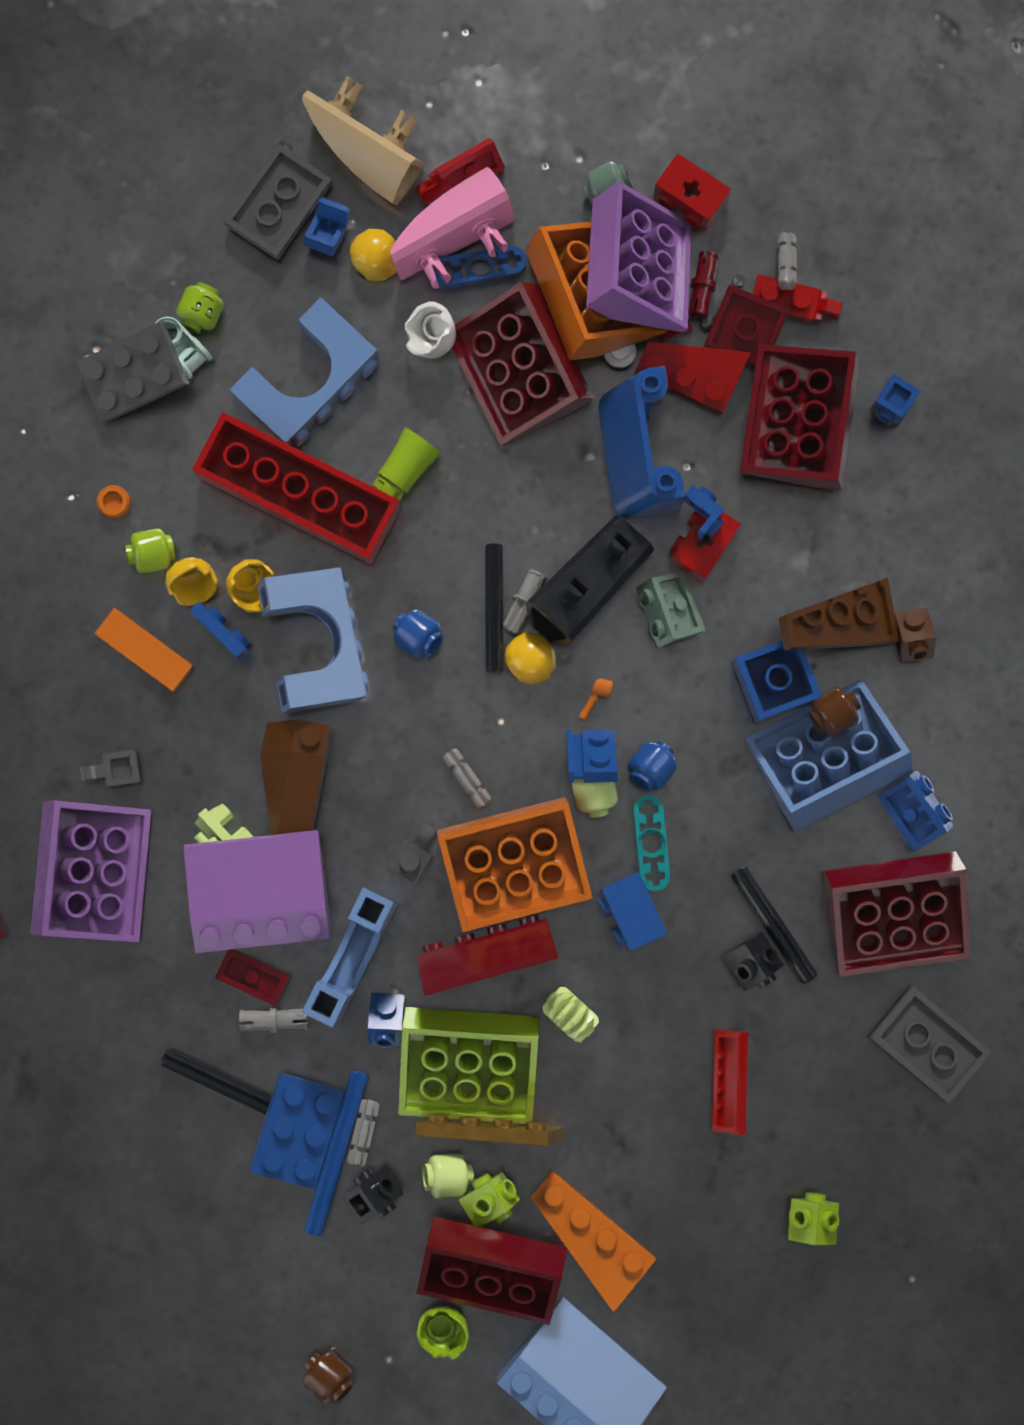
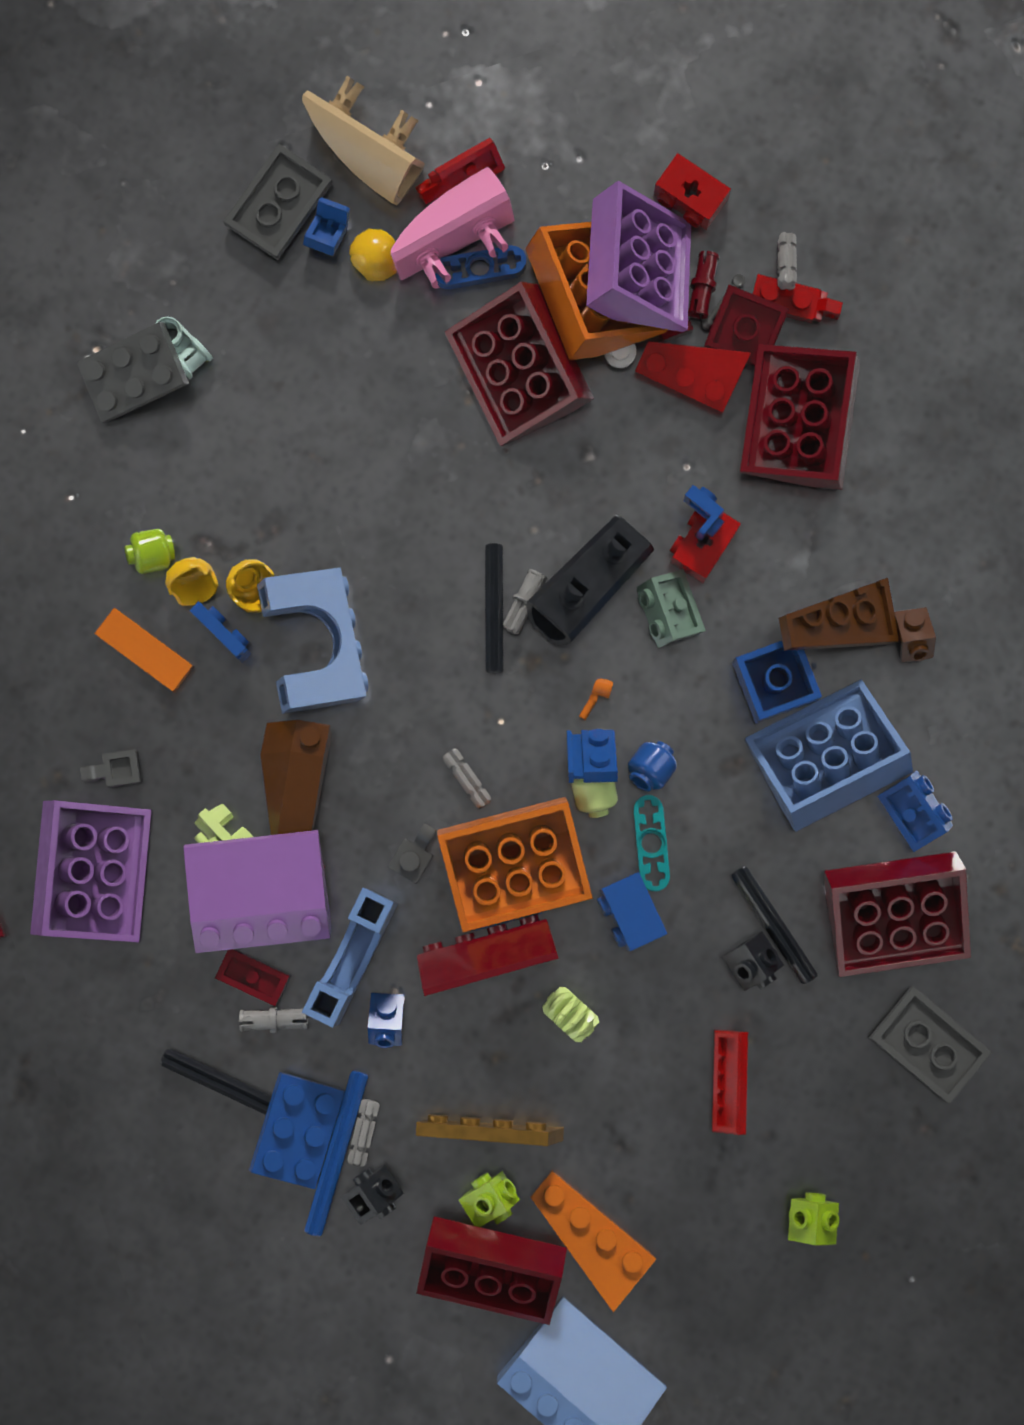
orange tile [97,485,131,519] -> none
lime head [176,282,224,334] -> none
red brick [192,412,401,565] -> none
medium blue arch [230,297,379,447] -> none
reddish brown head [303,1351,354,1404] -> none
lime plant [372,427,441,501] -> none
blue head [393,609,443,659] -> none
lime slope [398,1007,540,1124] -> none
white hair [404,301,456,359] -> none
lime hair [416,1306,469,1360] -> none
yellowish green head [422,1153,474,1199] -> none
yellow hair [505,632,556,685] -> none
sand green head [583,161,634,205] -> none
blue windscreen [598,366,685,519] -> none
reddish brown head [808,687,861,737] -> none
blue bracket [870,374,921,426] -> none

